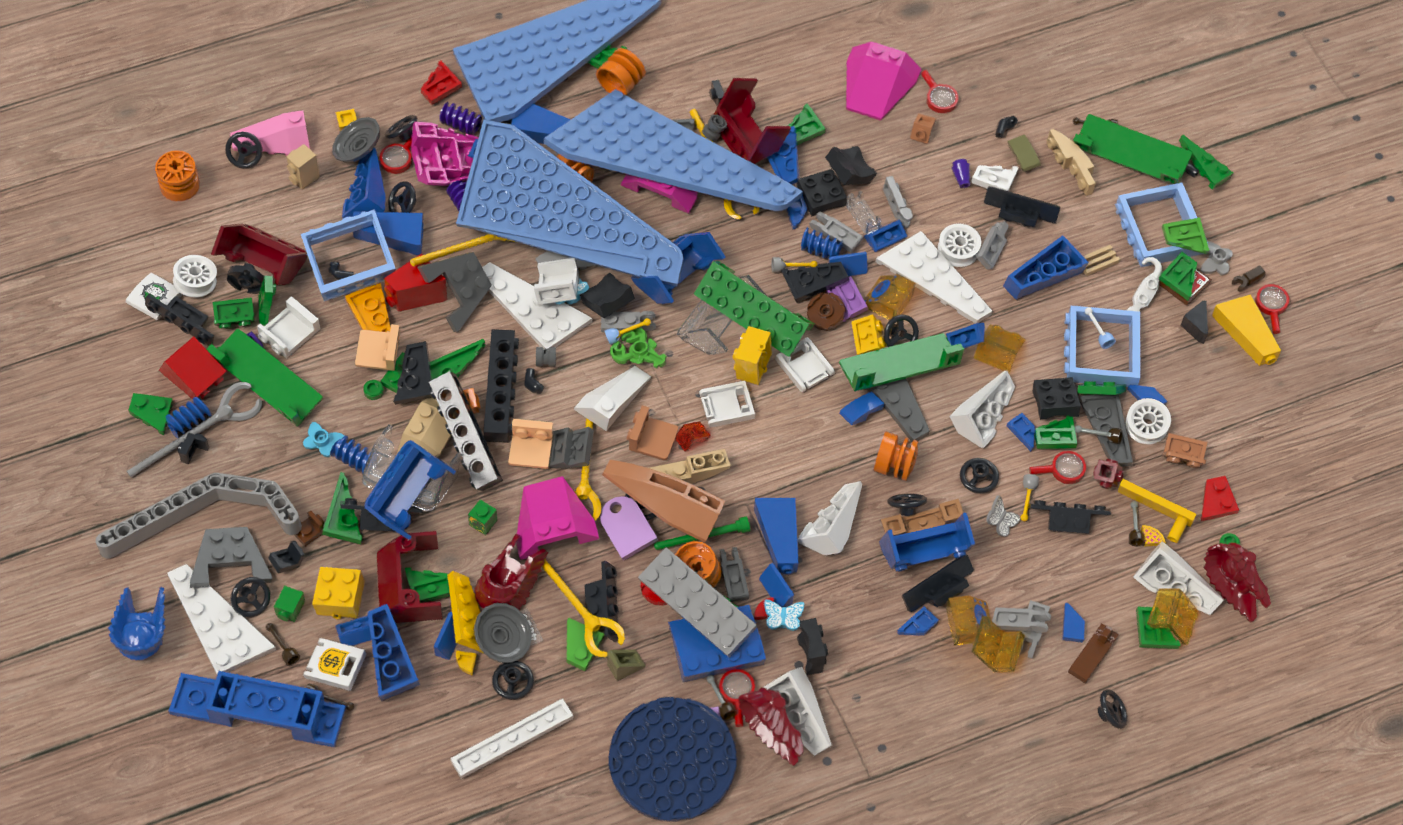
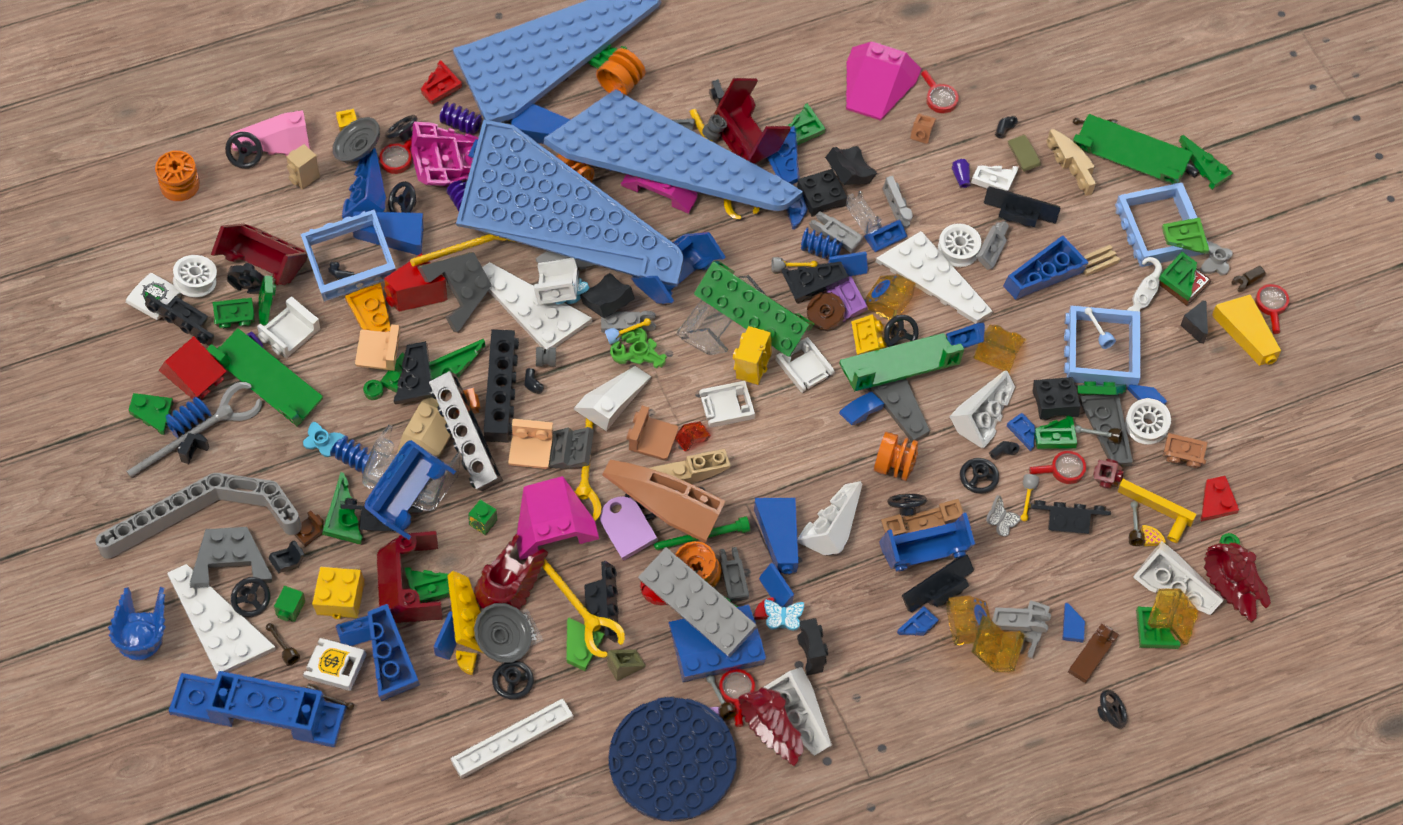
none -> black arm [989,441,1020,460]

